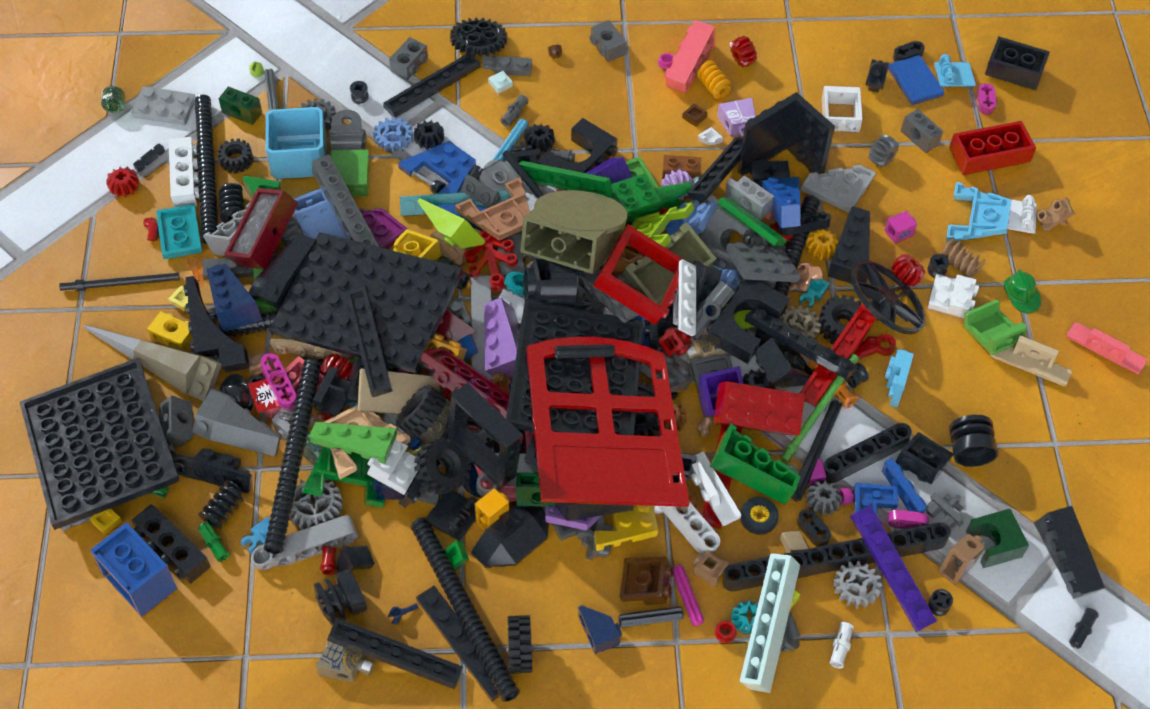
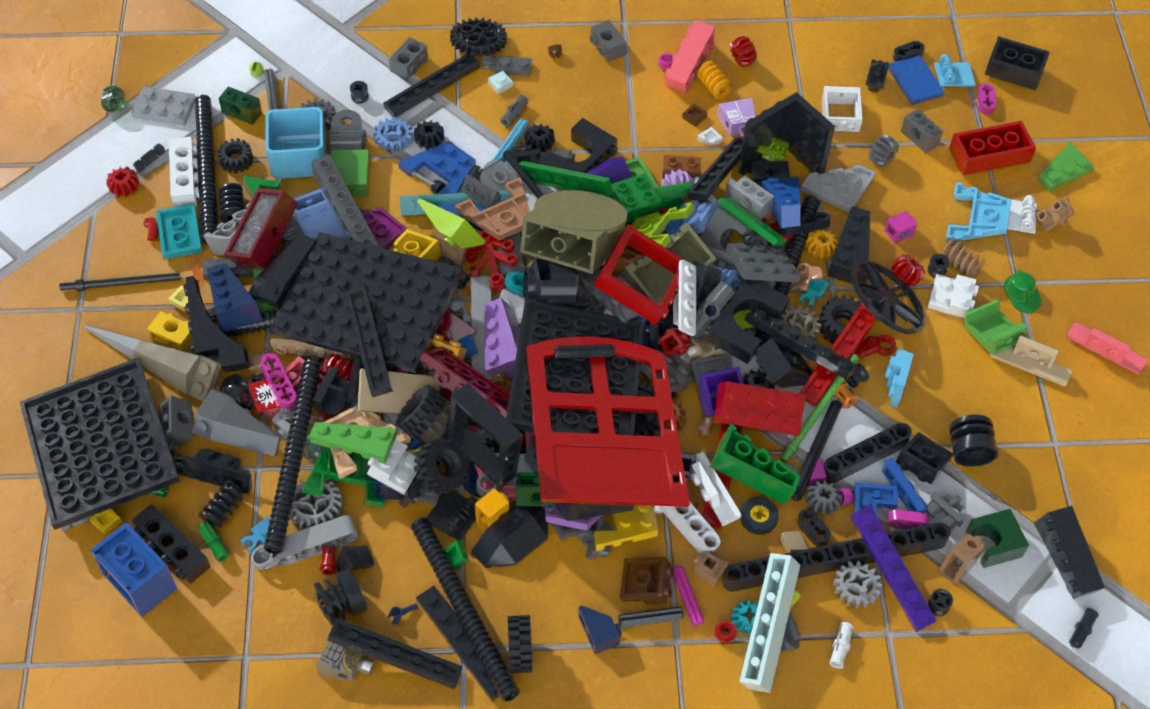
none -> clear neon green bracket [756,138,789,161]
none -> bright green wing [1038,142,1094,192]

